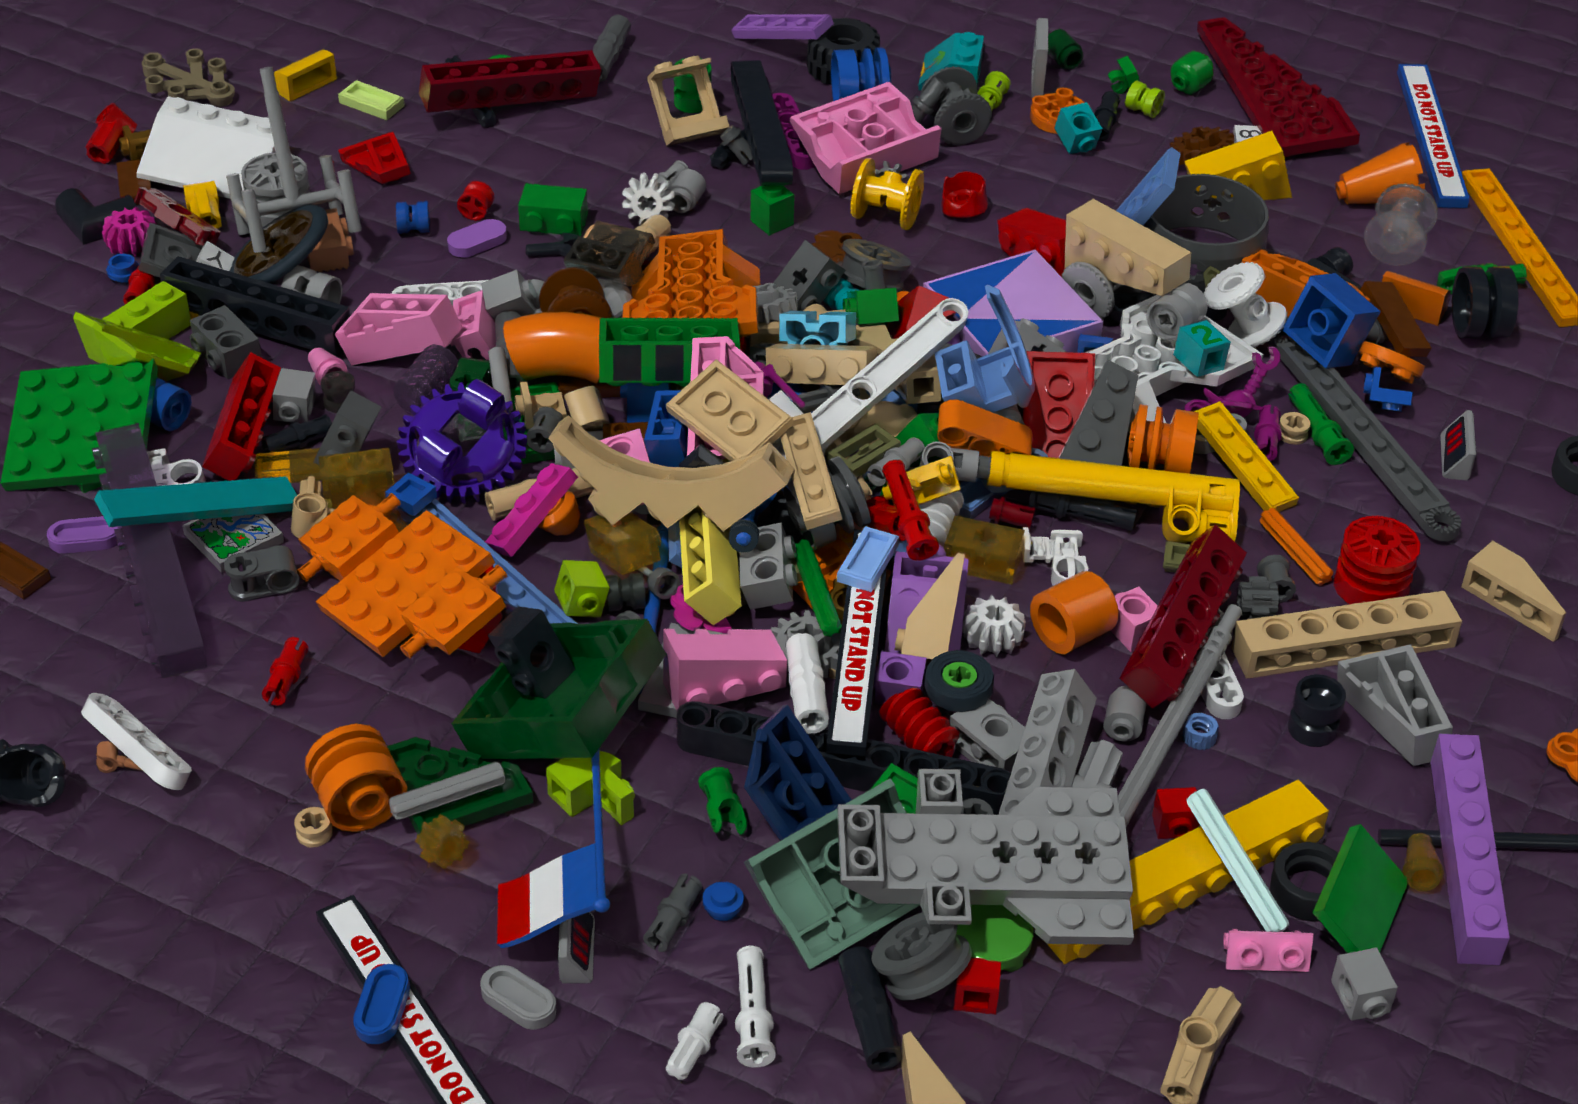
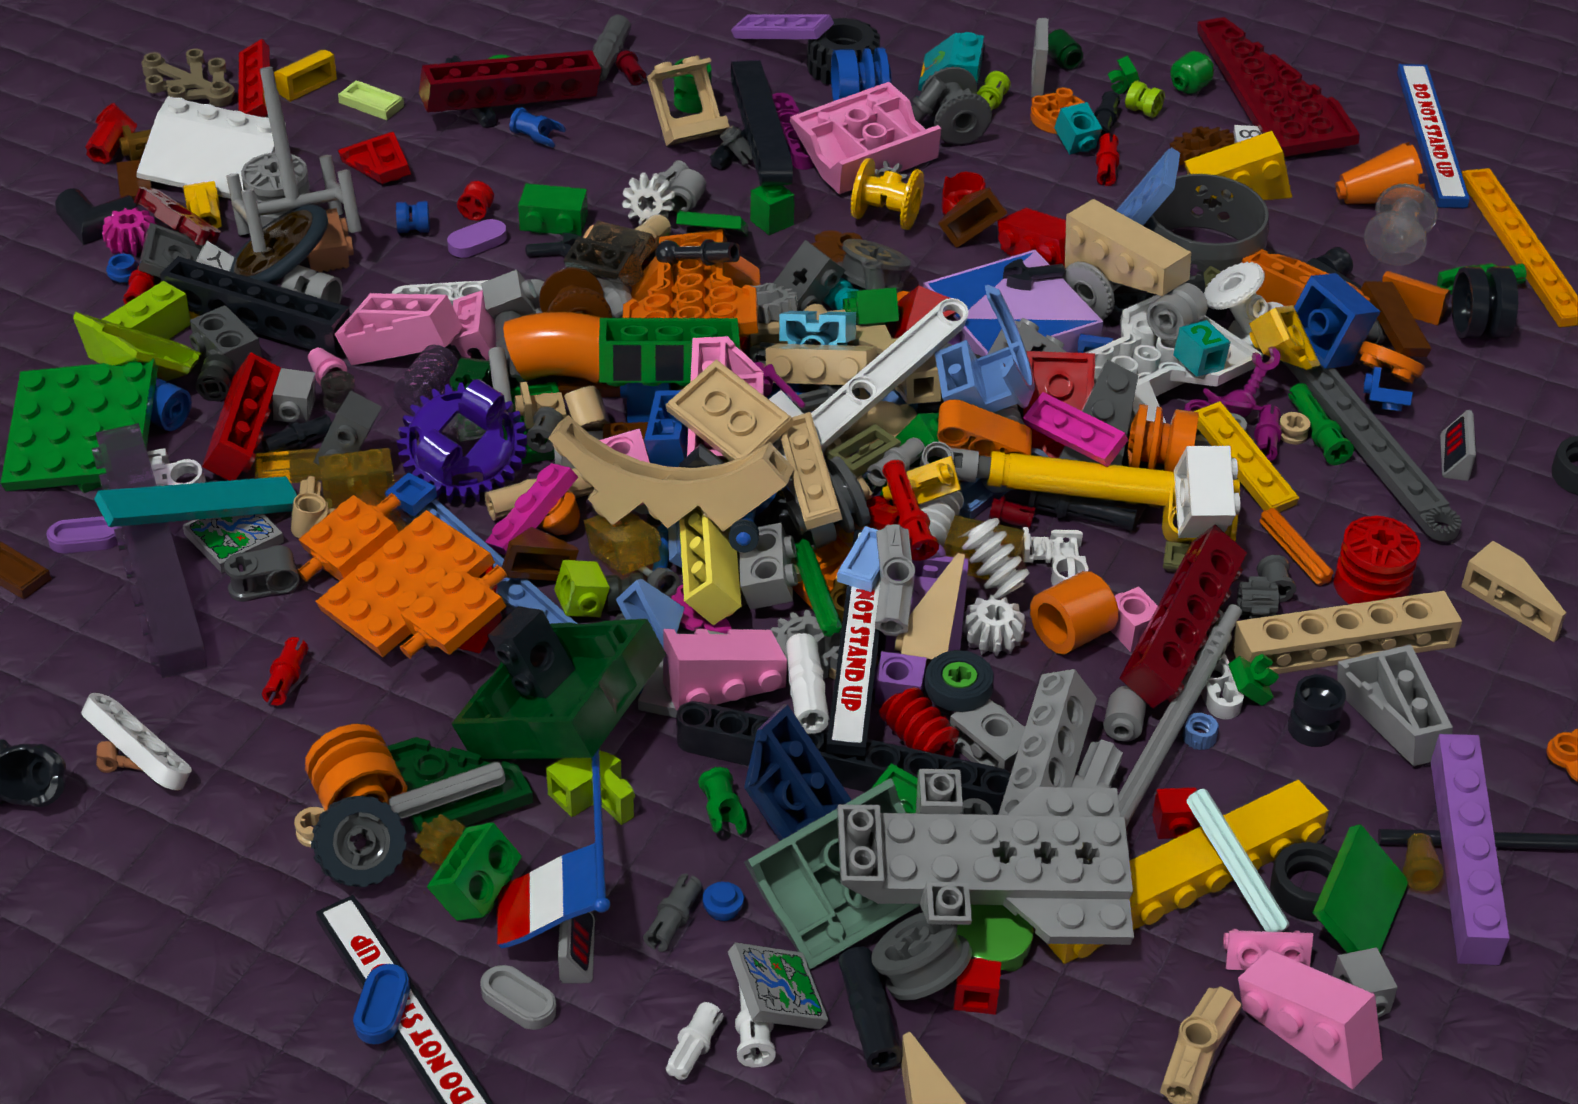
none -> pearl dark grey wheel [195,354,237,401]
none -> red plate [238,39,270,117]
none -> black wheel [311,796,407,887]
none -> green brick [427,822,522,921]
none -> reddish brown slope [502,527,579,581]
none -> blue piece [509,107,566,148]
none -> dark red pin [616,50,646,85]
none -> medium blue slope [616,579,684,647]
none -> black pin [656,239,741,266]
none -> green tile [676,211,749,237]
none -> light grey tile [728,942,828,1029]
none -> light grey piece [875,524,915,636]
none -> reddish brown slope [938,187,1008,248]
none -> white piece [958,518,1029,600]
none -> black bar [1003,259,1065,291]
none -> dark pink plate [1022,392,1128,467]
none -> red pin [1096,133,1120,186]
none -> white brick [1174,446,1240,538]
none -> green tile [1228,654,1279,706]
none -> bright pink wedge [1238,949,1383,1090]
none -> yellow slope [1249,305,1321,370]

